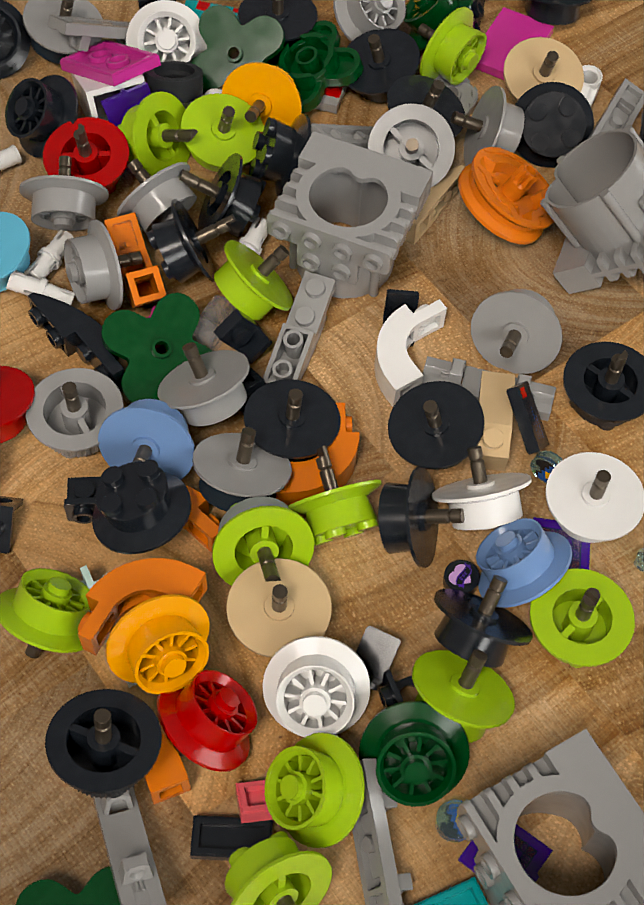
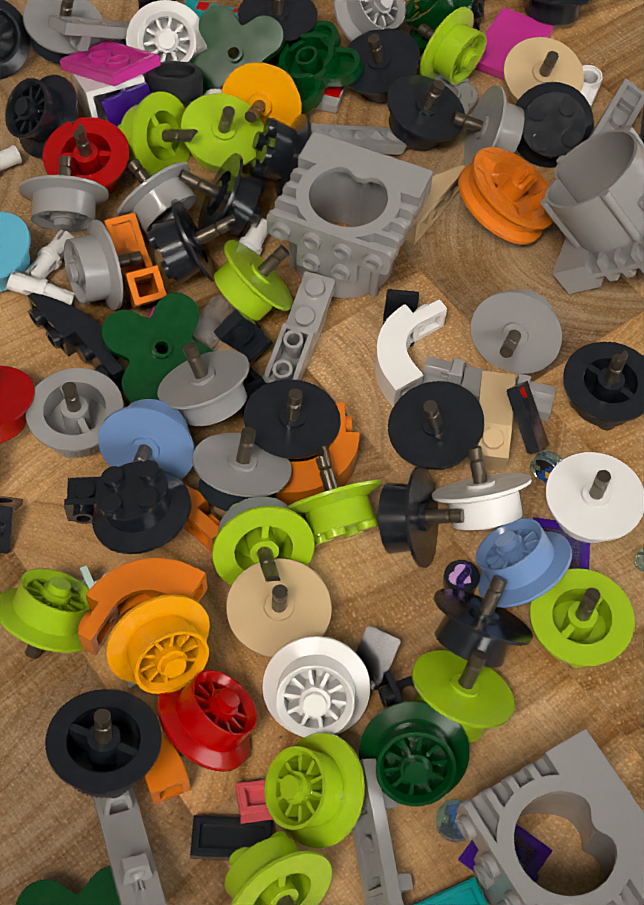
light grey piece [368,104,455,187] -> none

